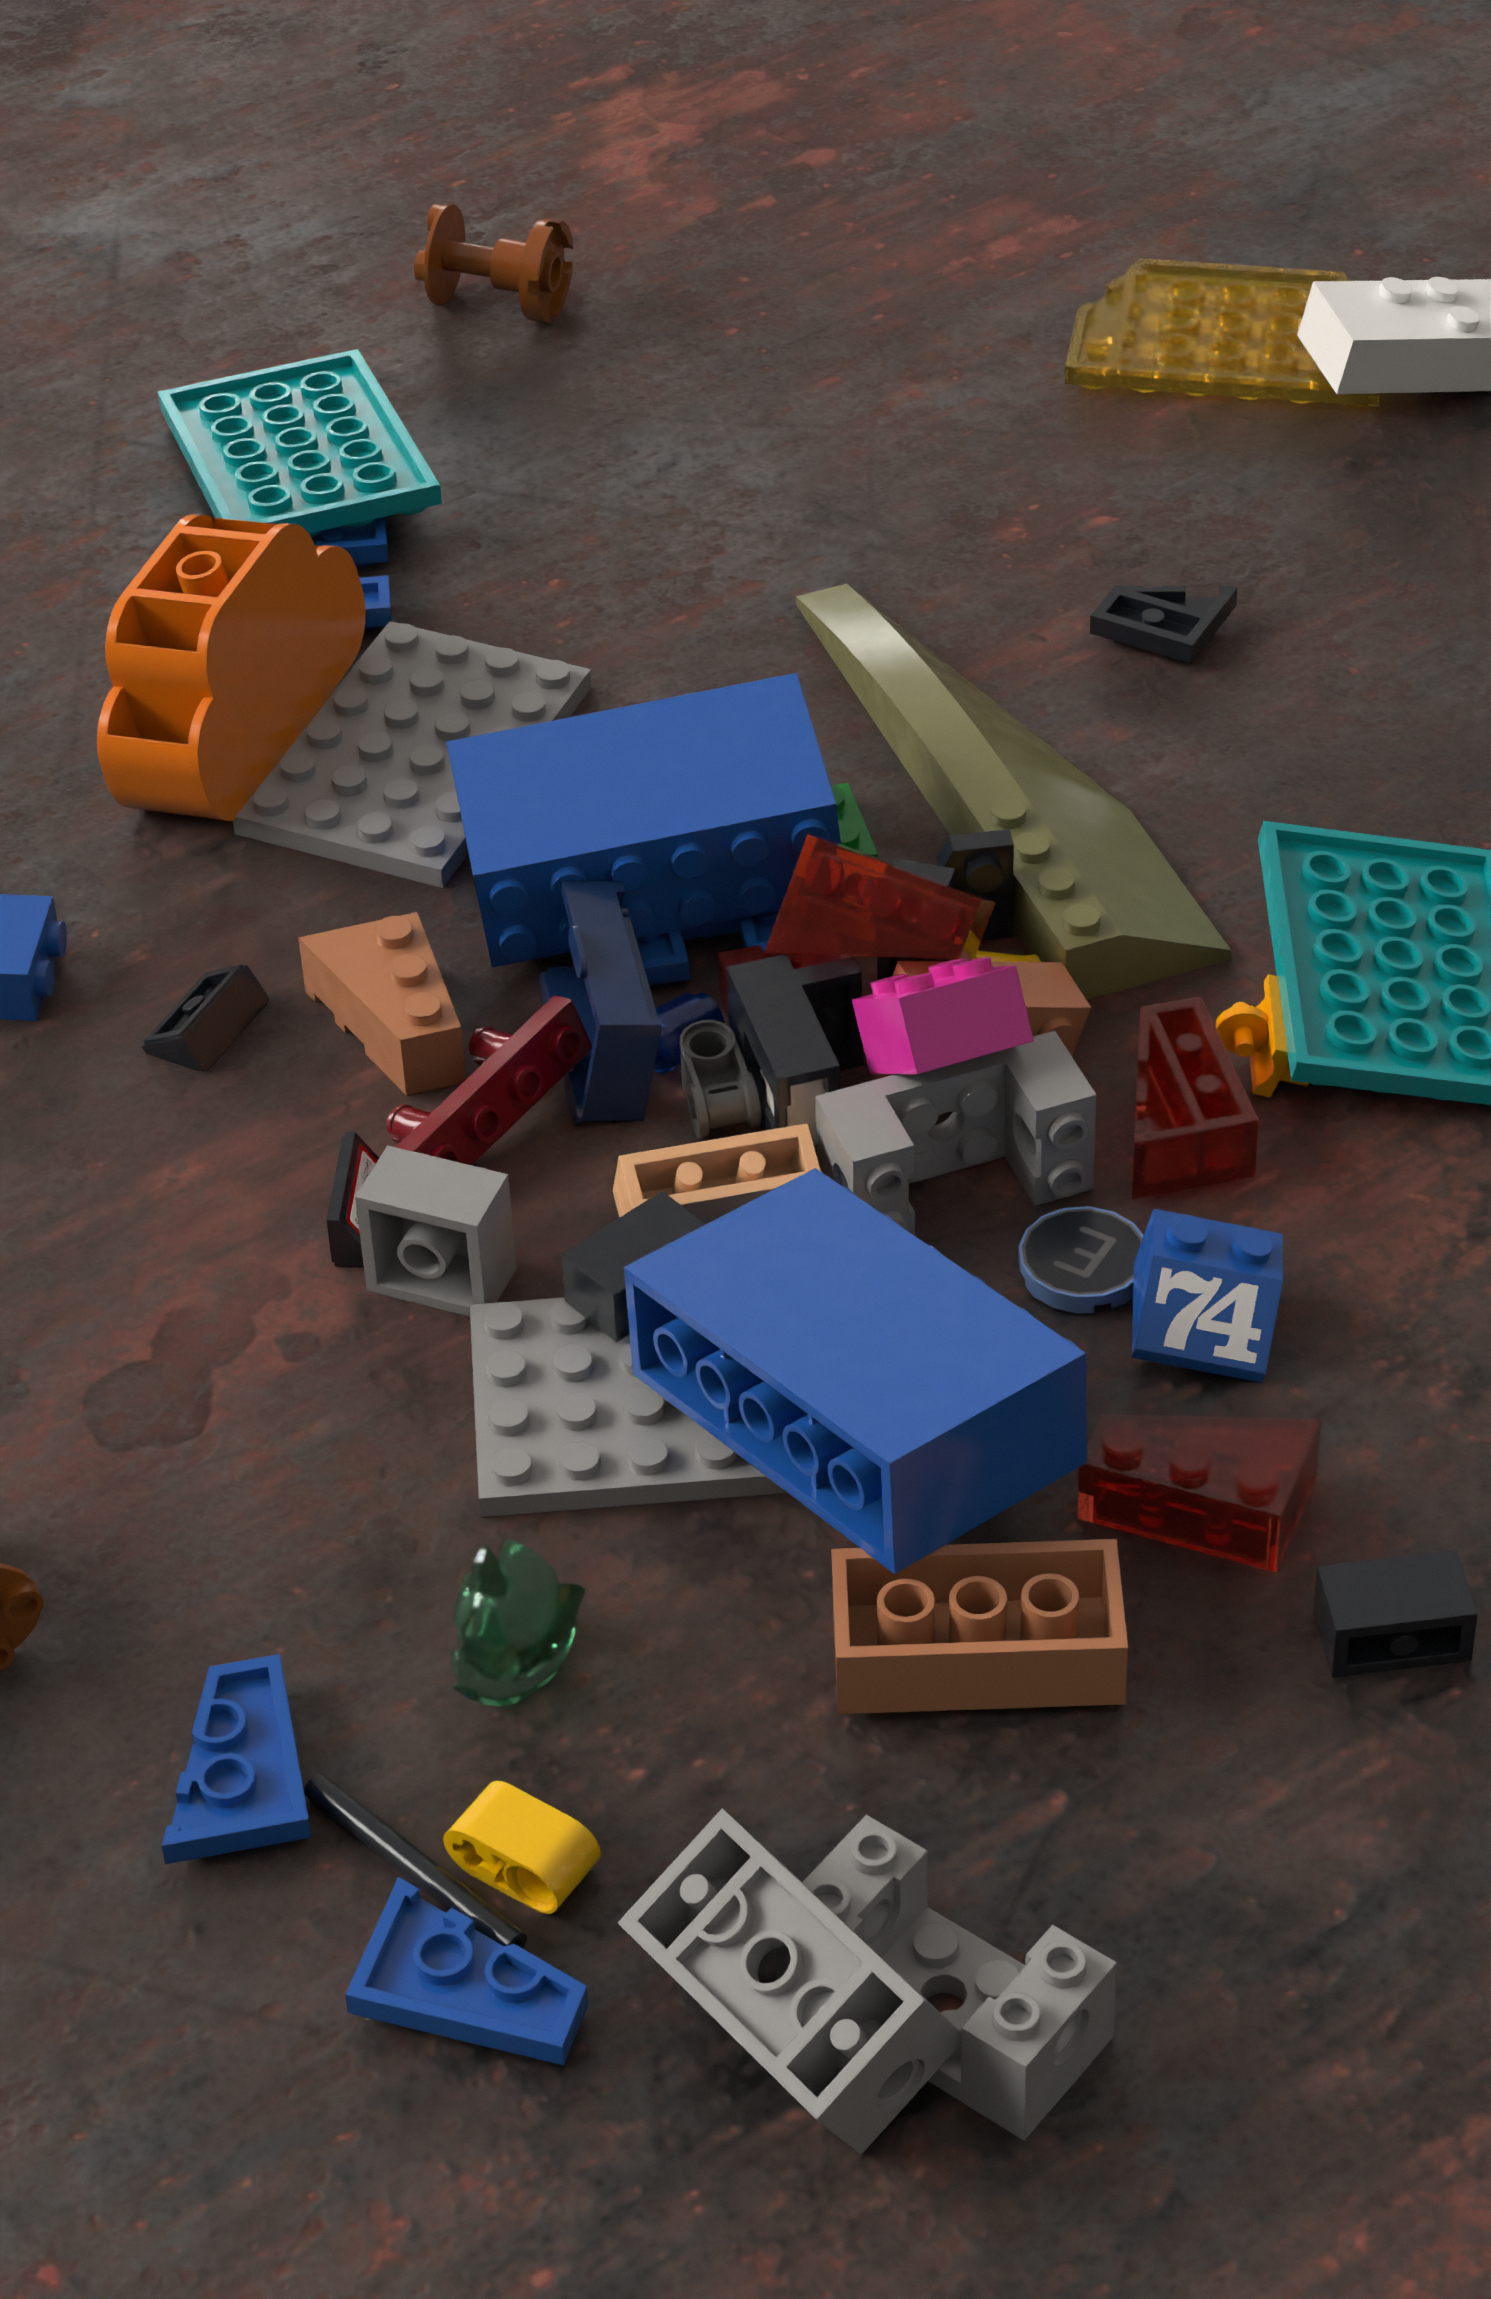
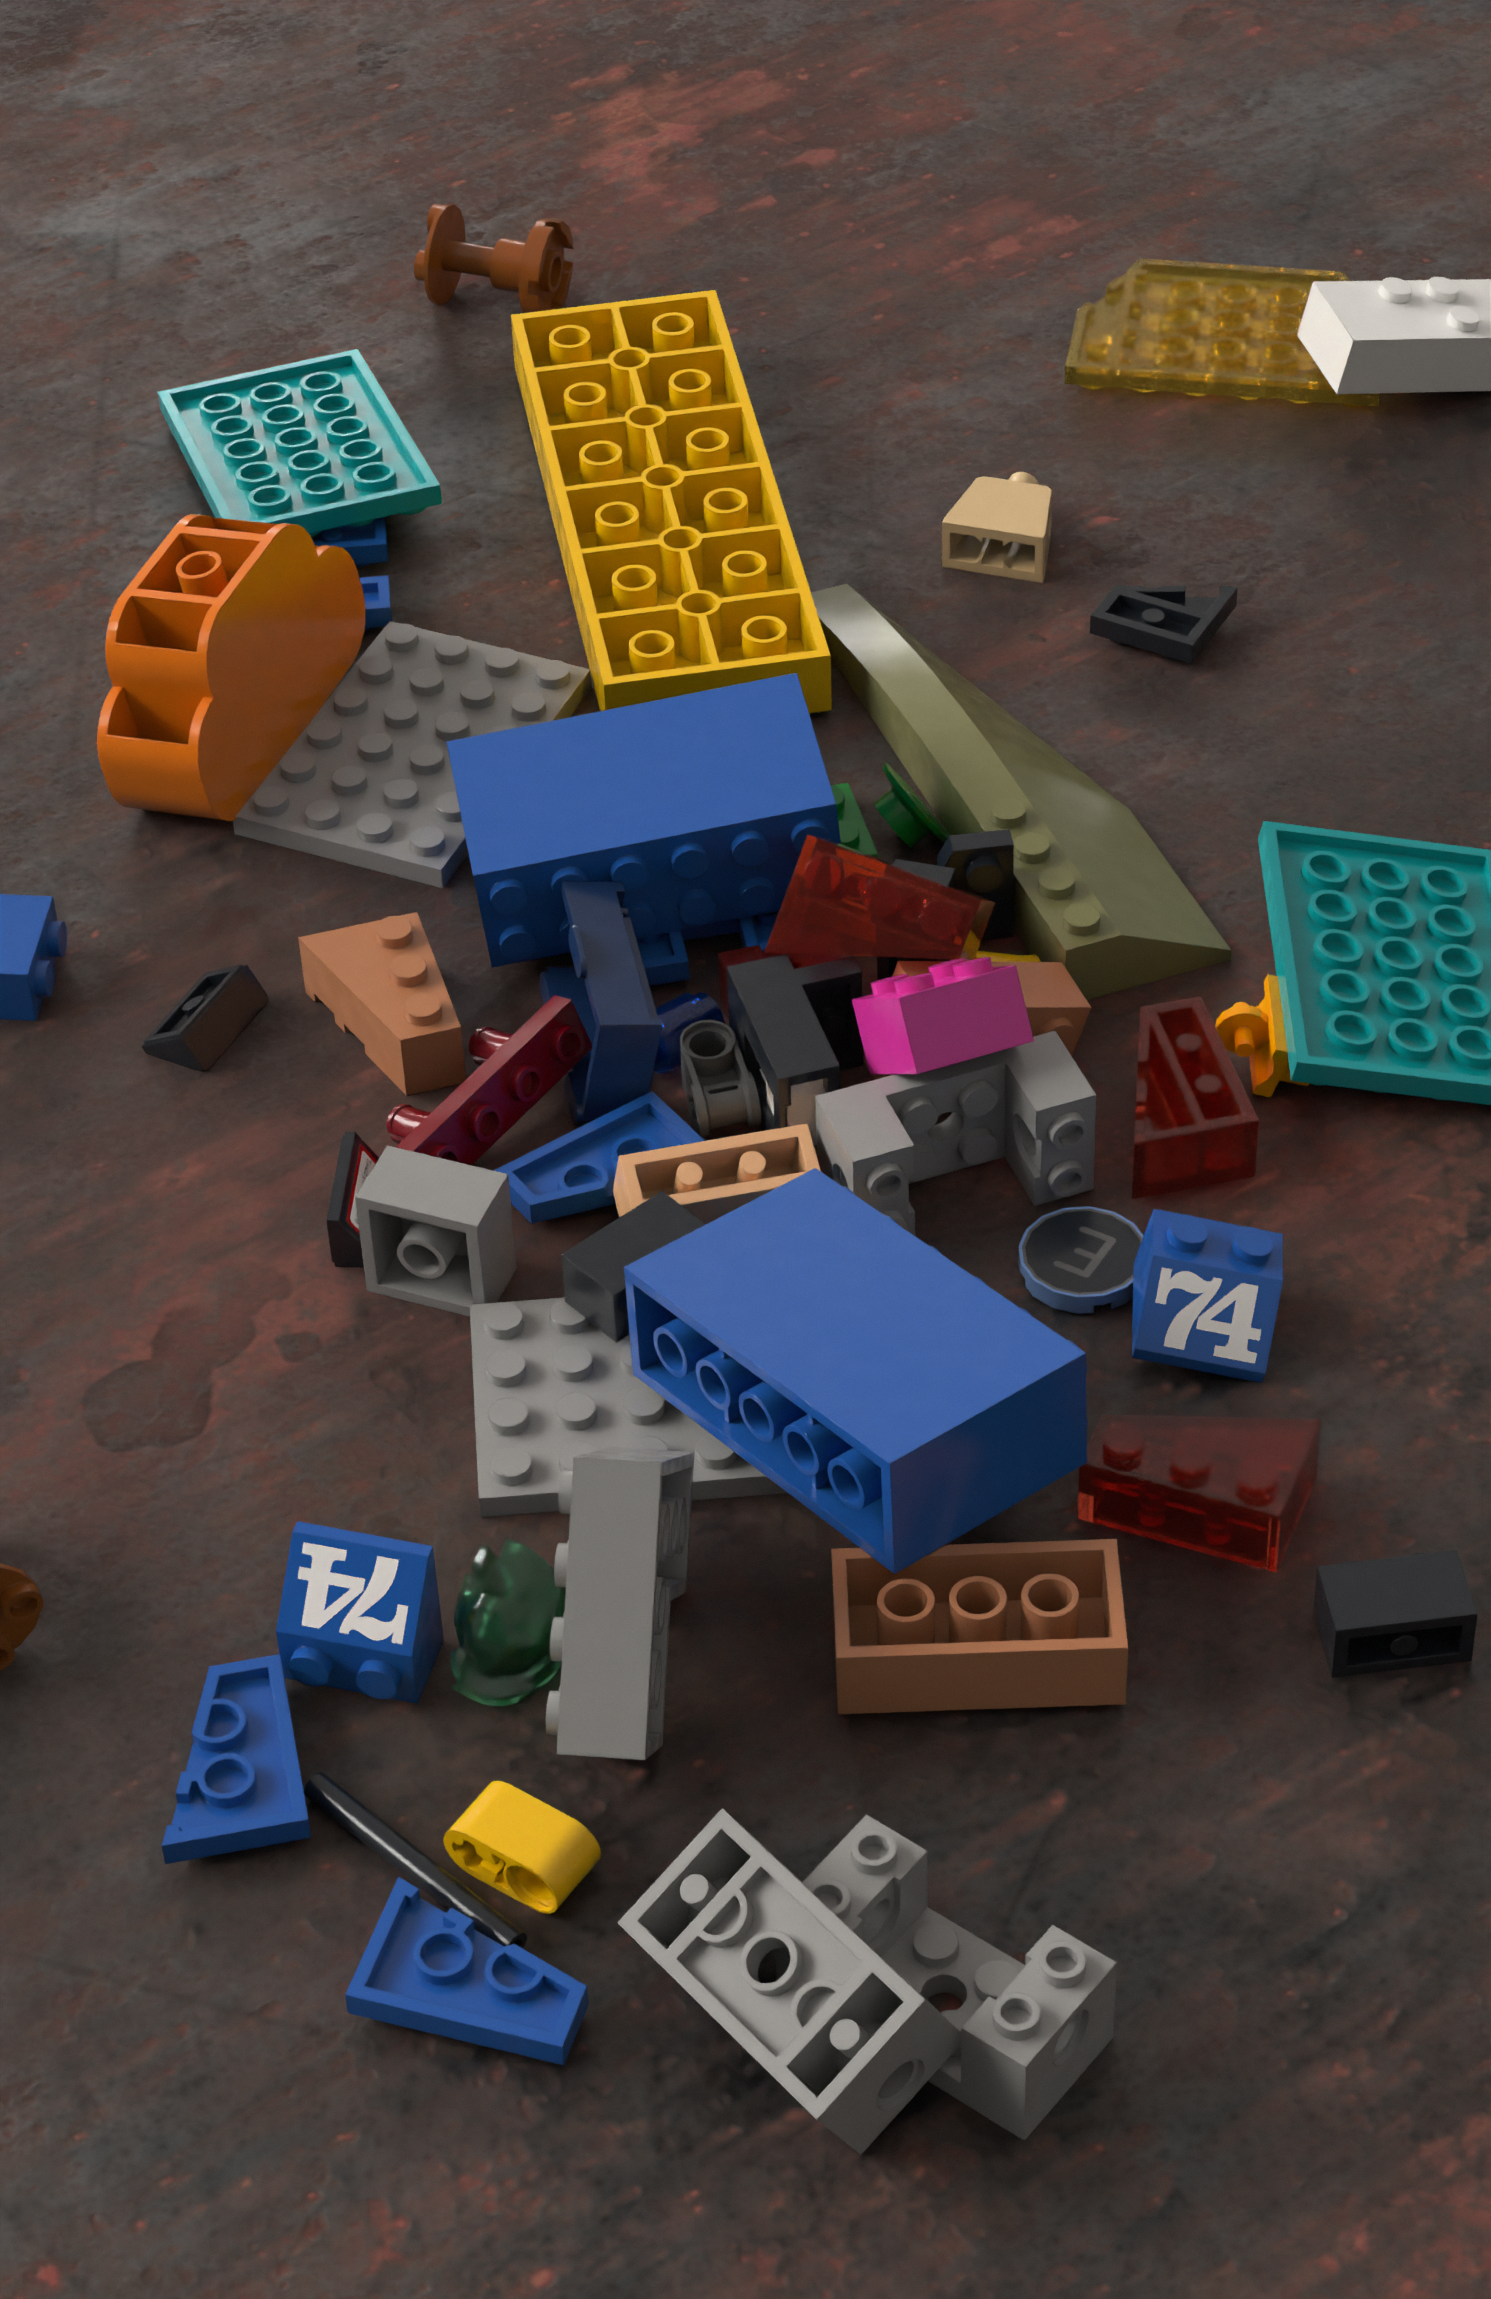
none -> blue slope [276,1521,444,1704]
none -> blue wing [494,1091,705,1224]
none -> yellow brick [511,290,832,714]
none -> light grey brick [546,1447,695,1760]
none -> green piece [874,762,950,848]
none -> tan torso [942,472,1052,583]

